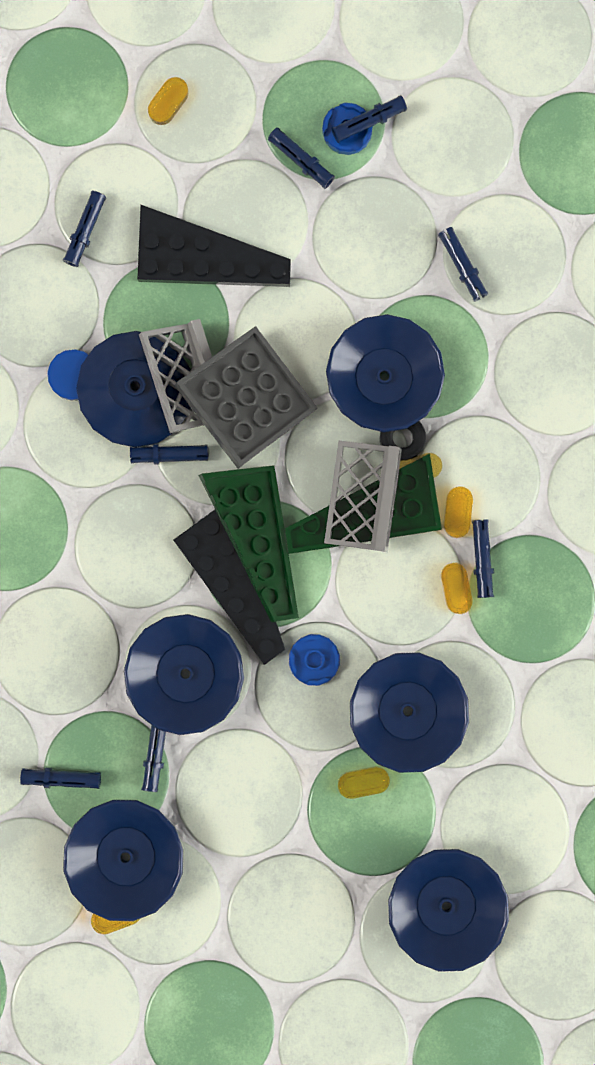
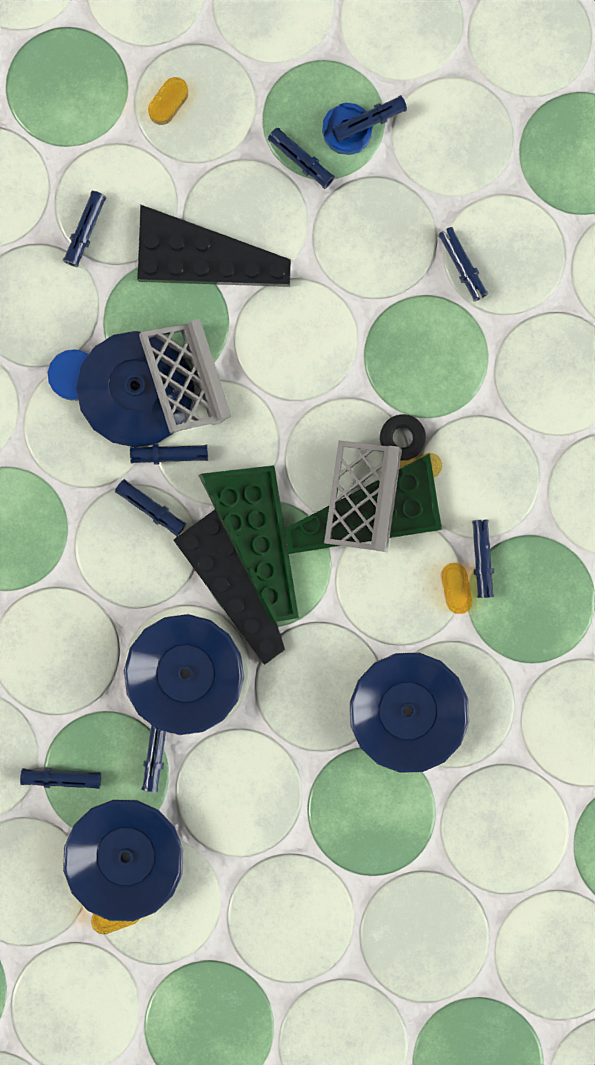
dark grey plate [174,326,318,469] -> none
blue tile [289,634,340,686] -> none
dark blue dish [326,314,445,432] -> none
clear yellow tile [338,766,390,799] -> none
dark blue dish [388,849,509,972] -> none
clear yellow tile [444,487,473,538] -> none
none -> dark blue pin [115,479,187,537]

